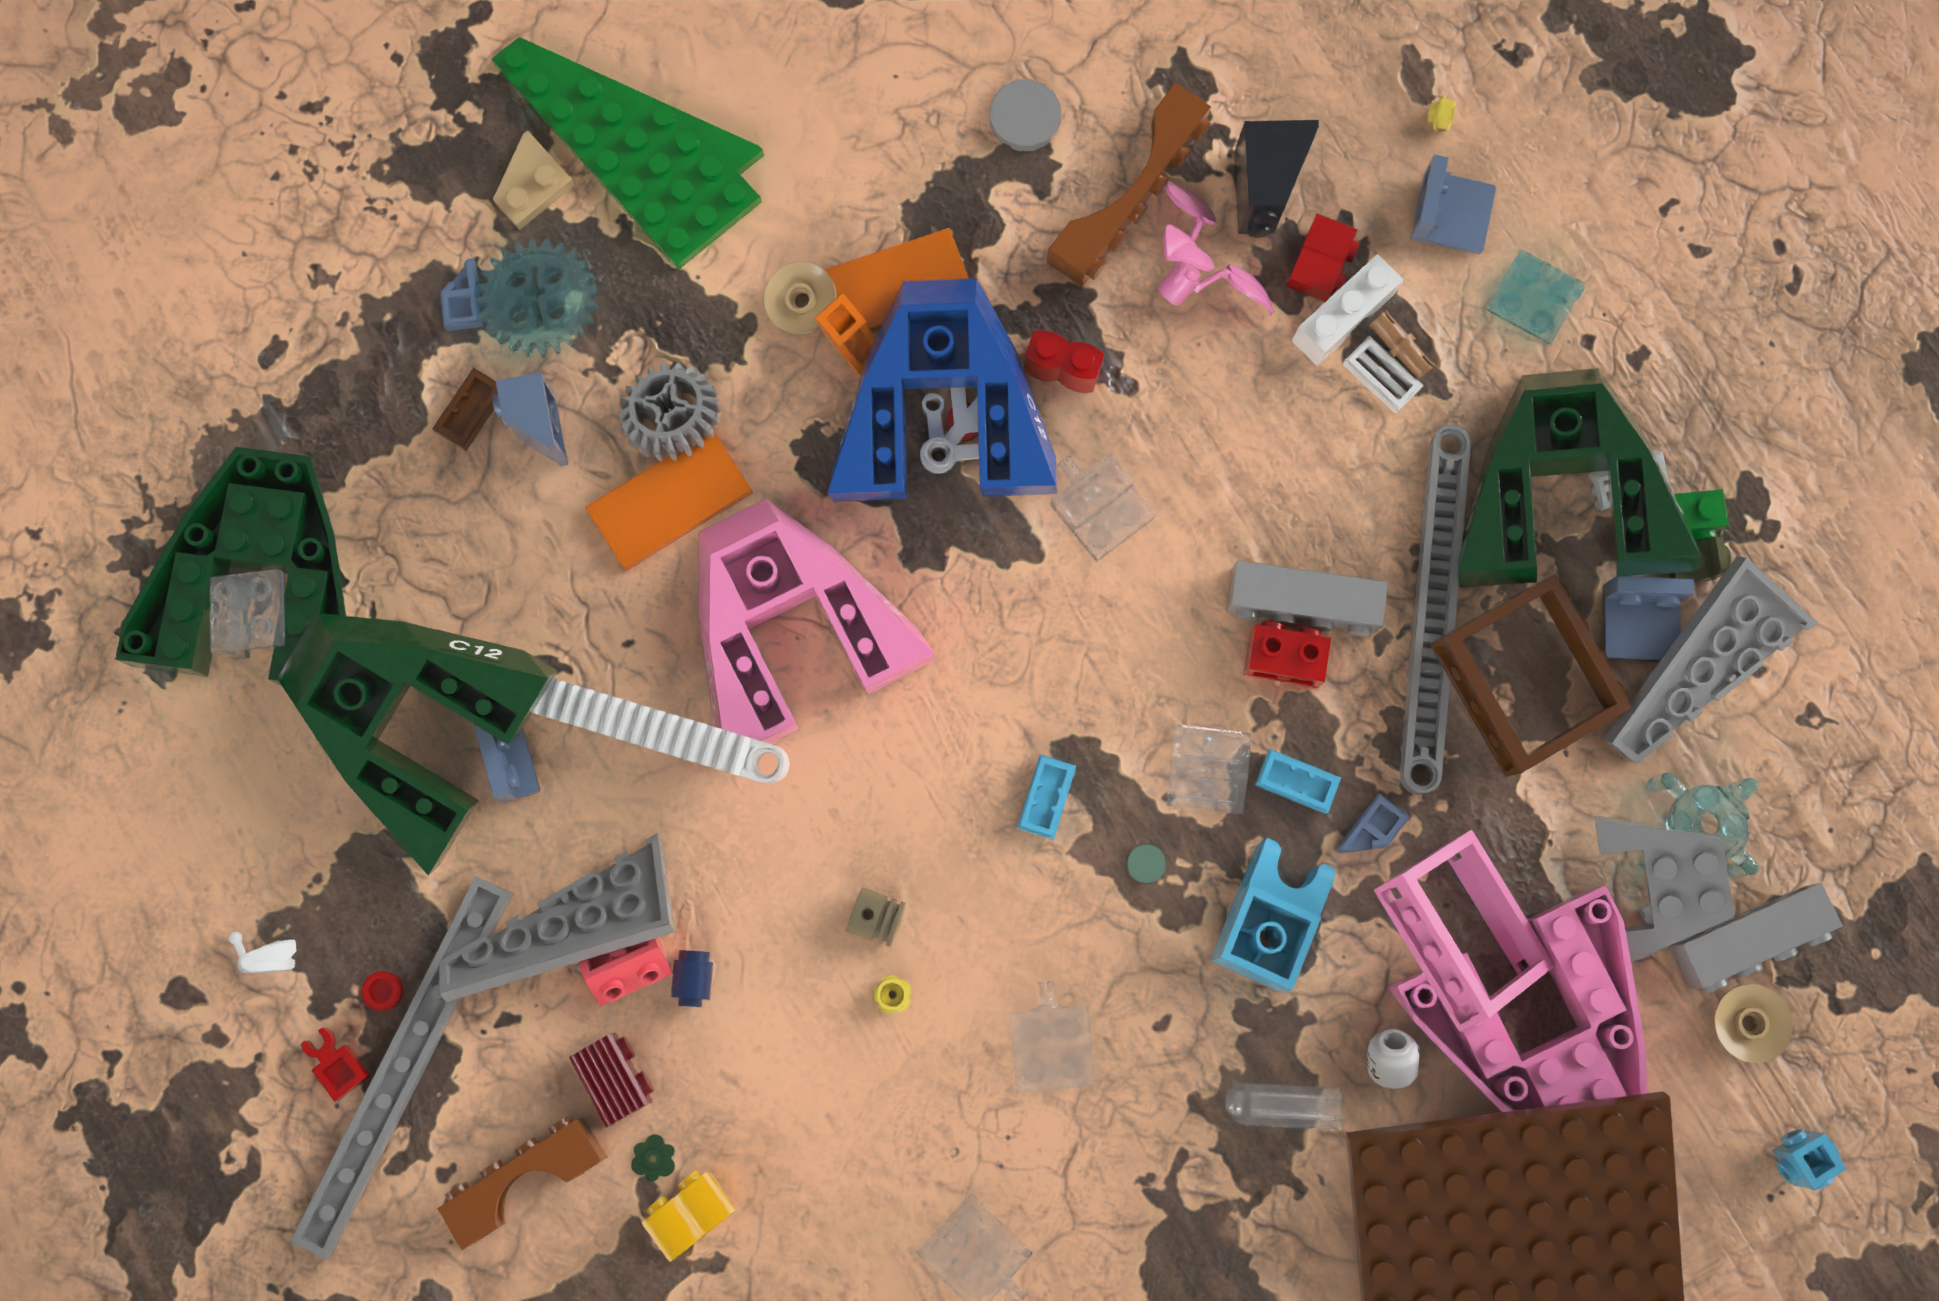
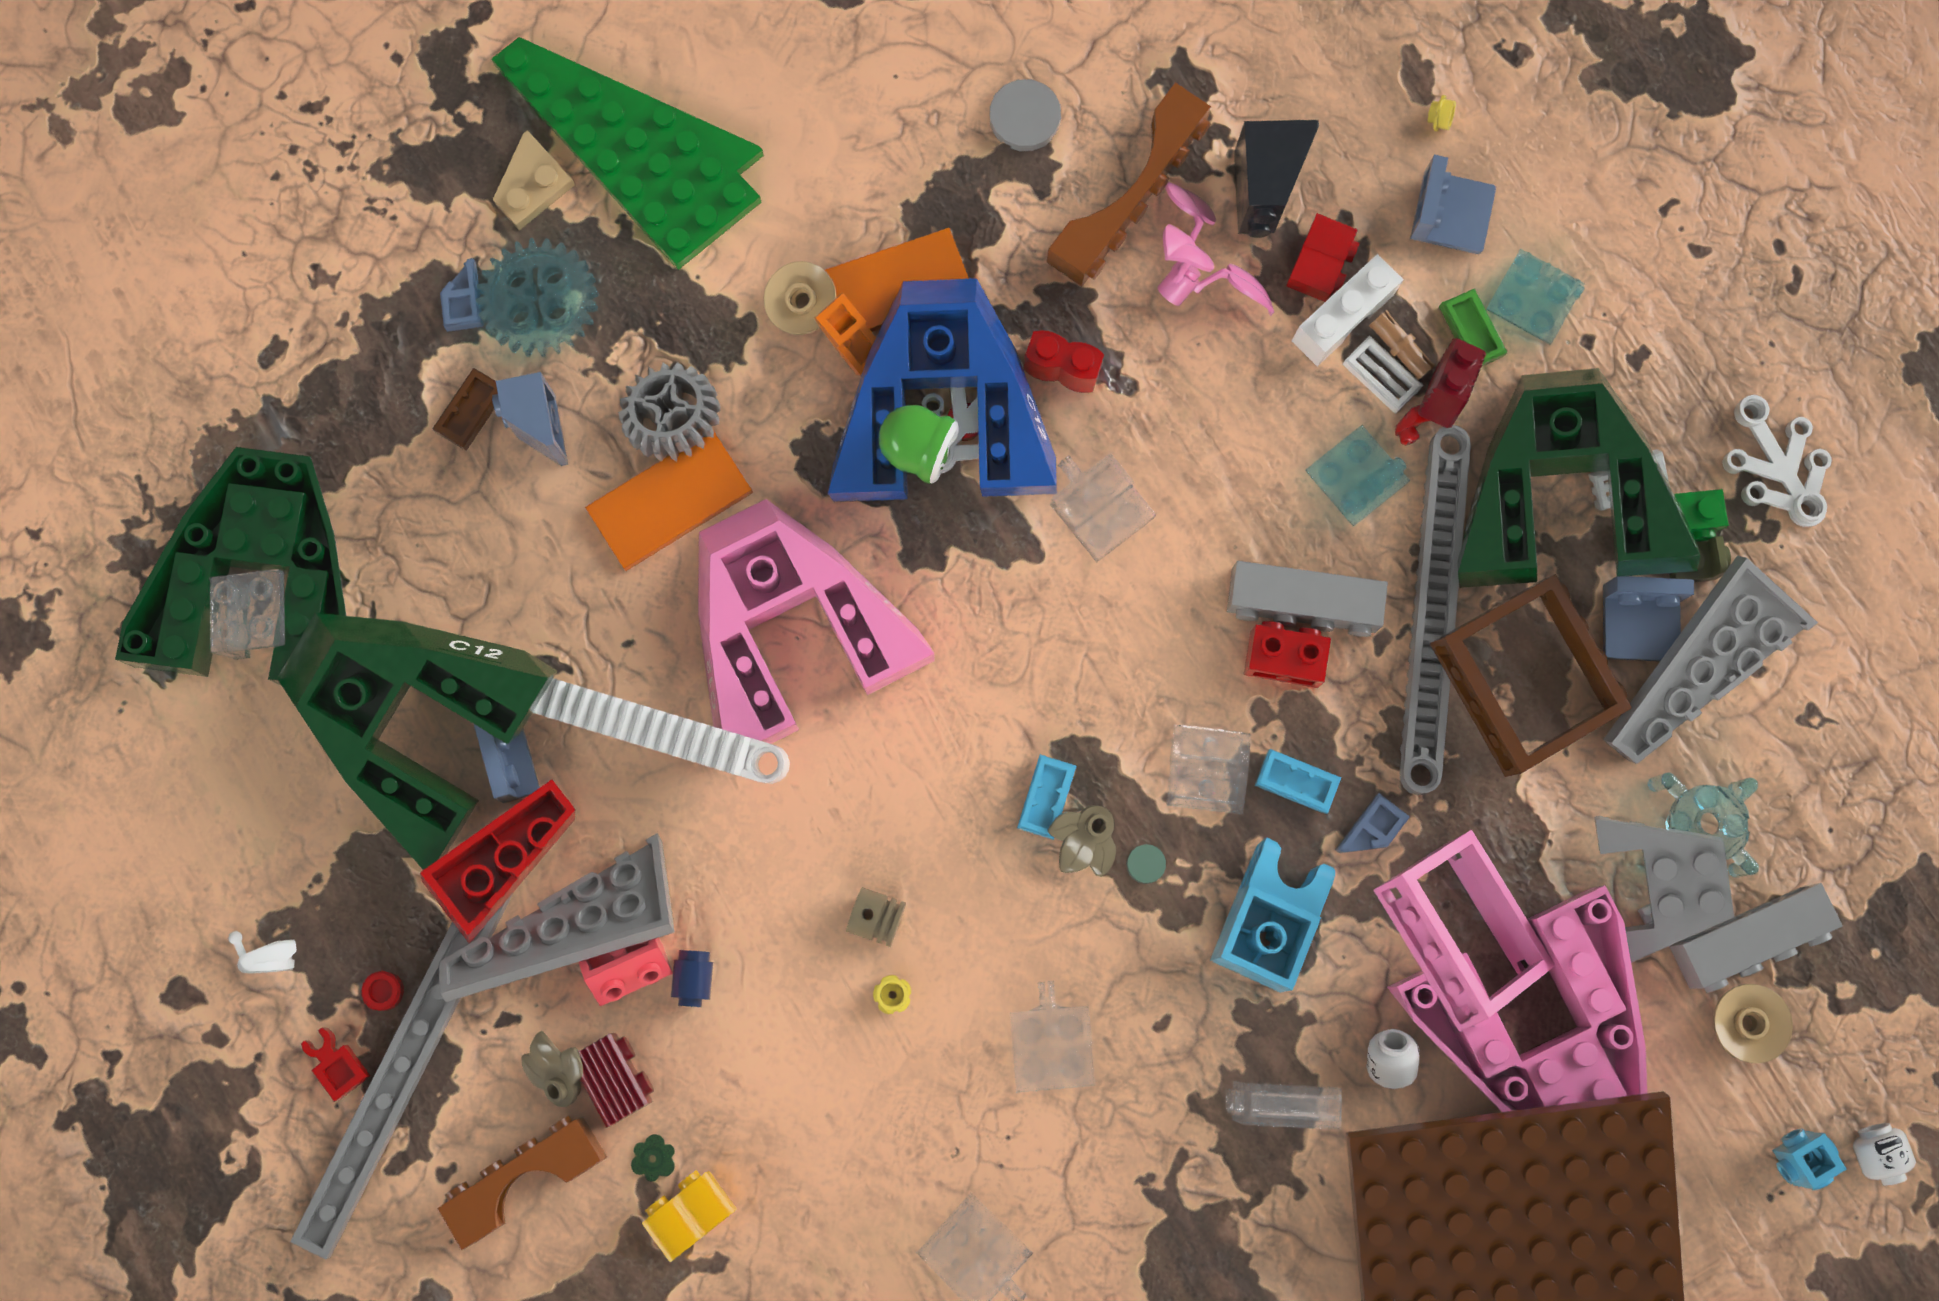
none -> red wedge [420,779,576,944]
none -> dark tan plate [521,1031,583,1107]
none -> bright green piece [879,405,959,484]
none -> dark tan plate [1048,805,1116,877]
none -> clear light blue hinge [1305,425,1410,527]
none -> red arm [1395,404,1430,446]
none -> dark red brick [1418,338,1487,428]
none -> bright green tile [1439,288,1507,366]
none -> white plant [1722,395,1832,527]
none -> white head [1853,1123,1916,1186]

